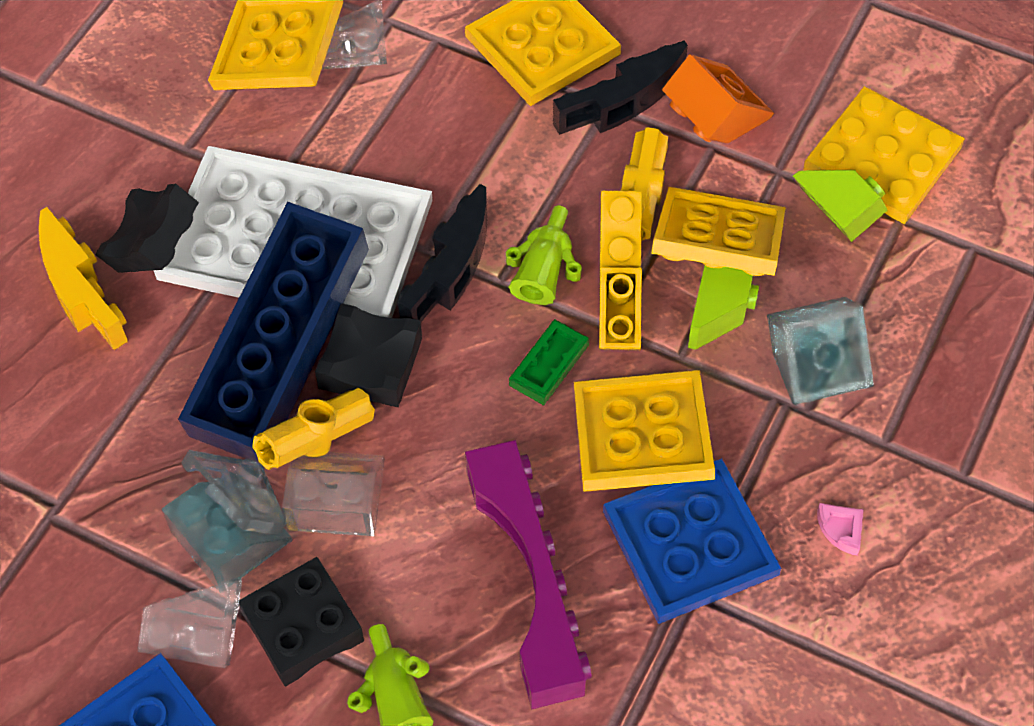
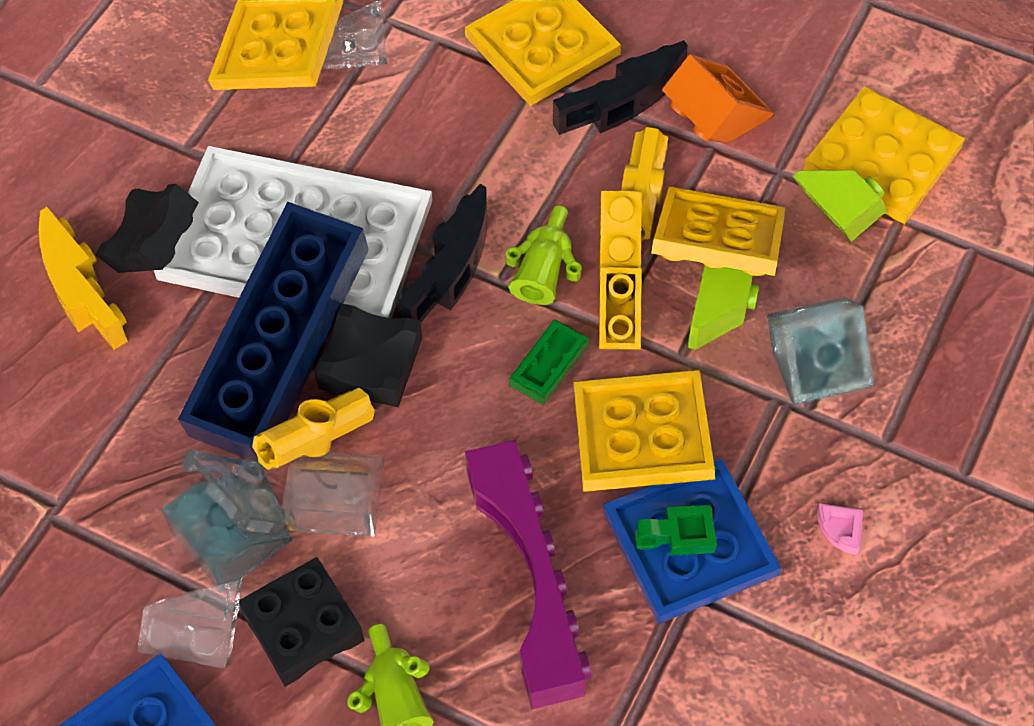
none -> green plate [634,505,717,556]

